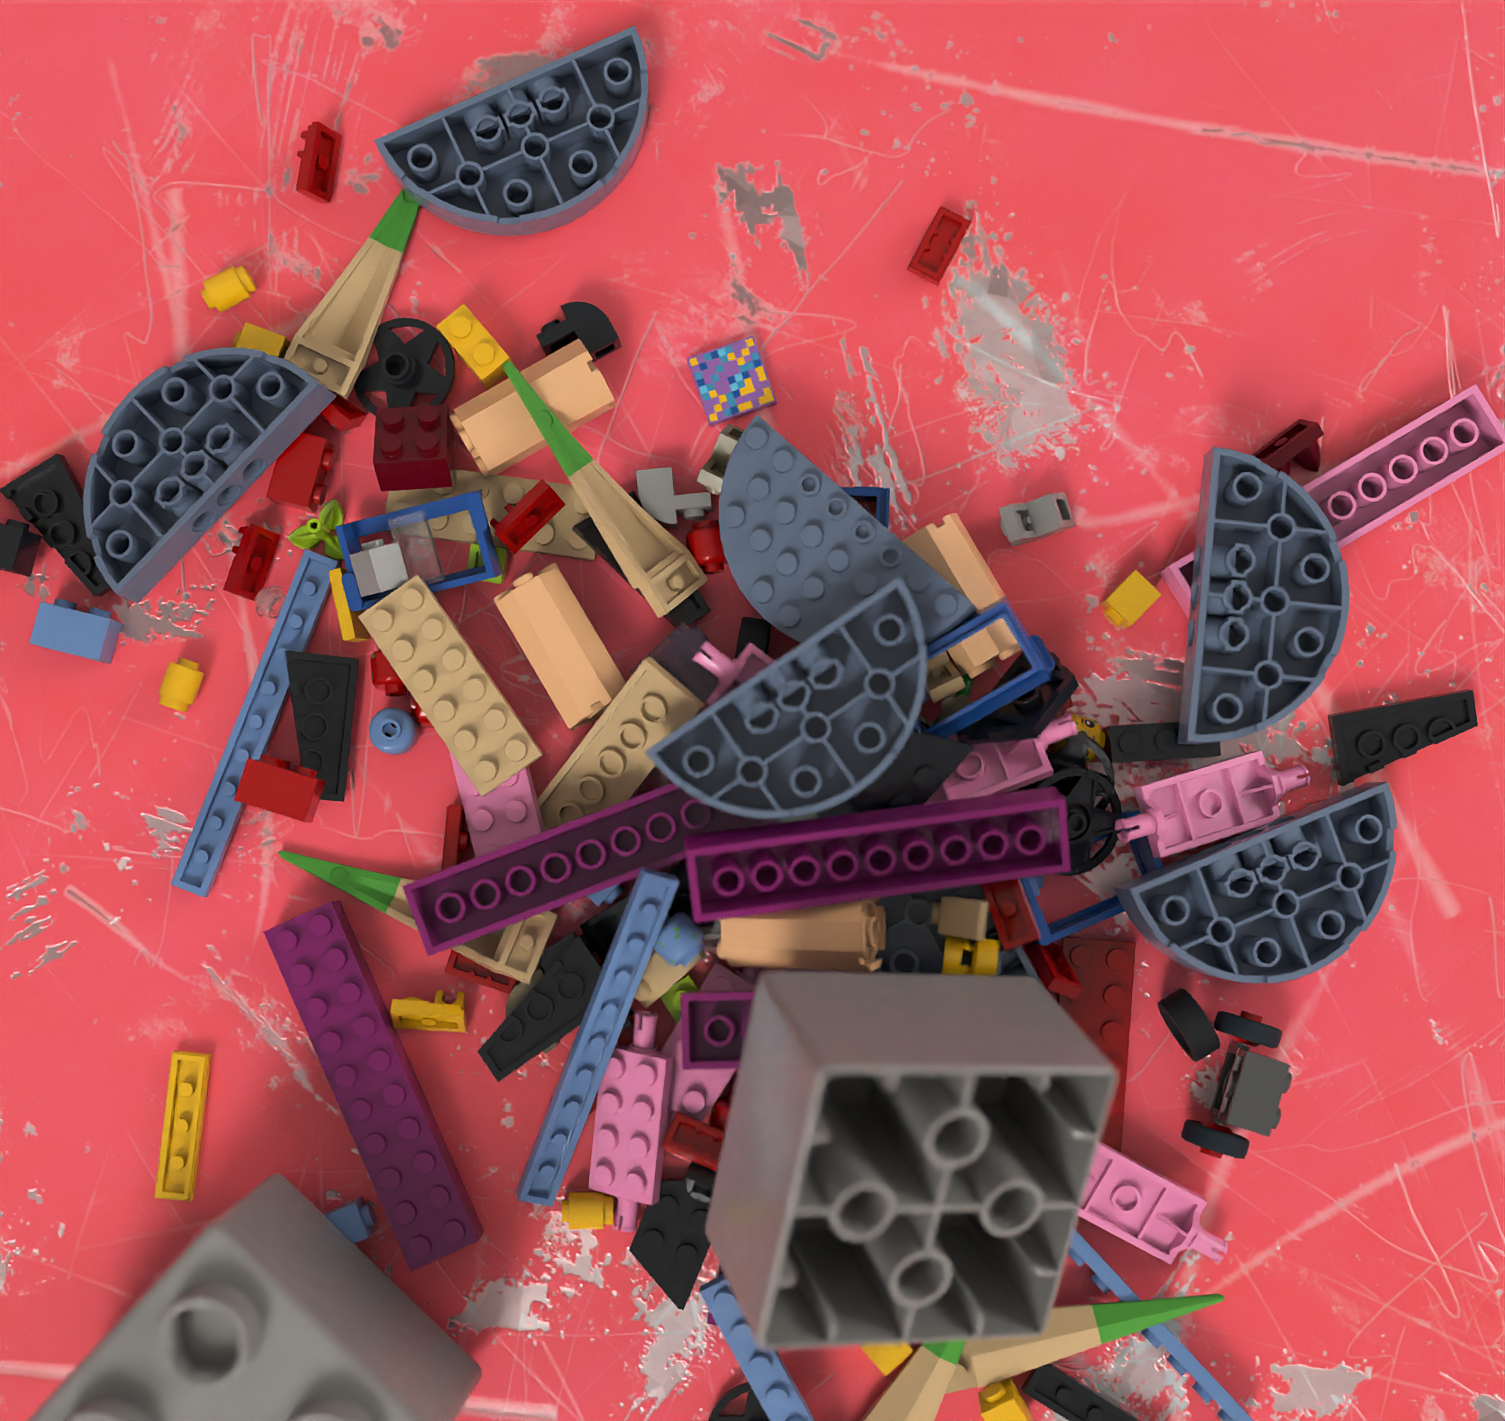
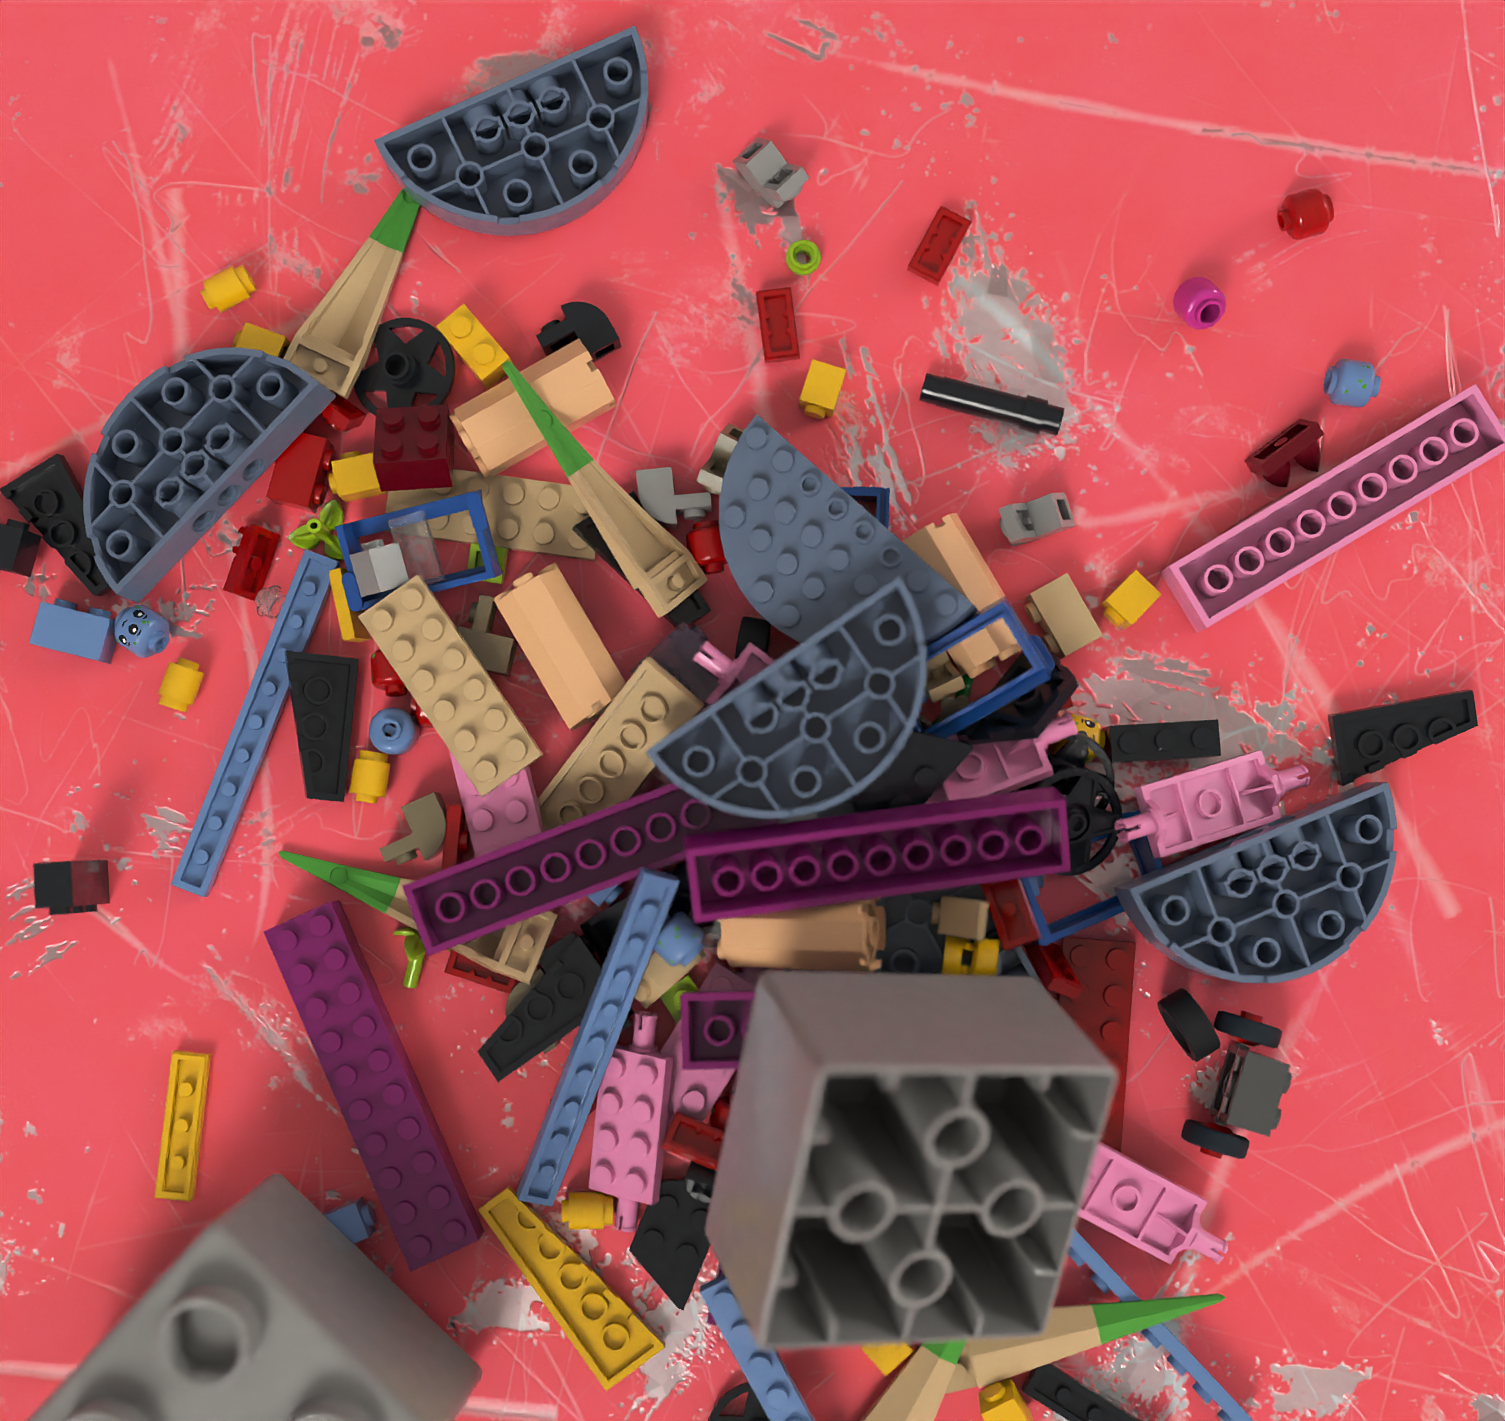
red brick [234,754,326,823] -> none
red plate [296,121,342,203] -> none
yellow plate [390,990,467,1033] -> none
red plate [490,479,566,555] -> none
tile [687,336,777,427] -> none
sand blue brick [1177,447,1350,744] -> none
none -> black brick [33,860,110,915]
none -> medium blue head [113,605,170,658]
none -> yellow brick [328,451,387,503]
none -> yellow brick [349,750,391,804]
none -> dark tan brick [379,792,447,865]
none -> lime plant [393,927,452,989]
none -> dark tan brick [457,594,518,677]
none -> yellow wing [478,1185,666,1391]
none -> light grey brick [732,137,810,208]
none -> red plate [756,287,800,363]
none -> lime plate [786,240,821,276]
none -> yellow brick [799,359,846,419]
none -> black piece [919,373,1065,436]
none -> tan brick [1024,573,1103,659]
none -> dark pink head [1173,277,1227,330]
none -> red head [1277,188,1334,240]
none -> medium blue head [1323,359,1381,408]

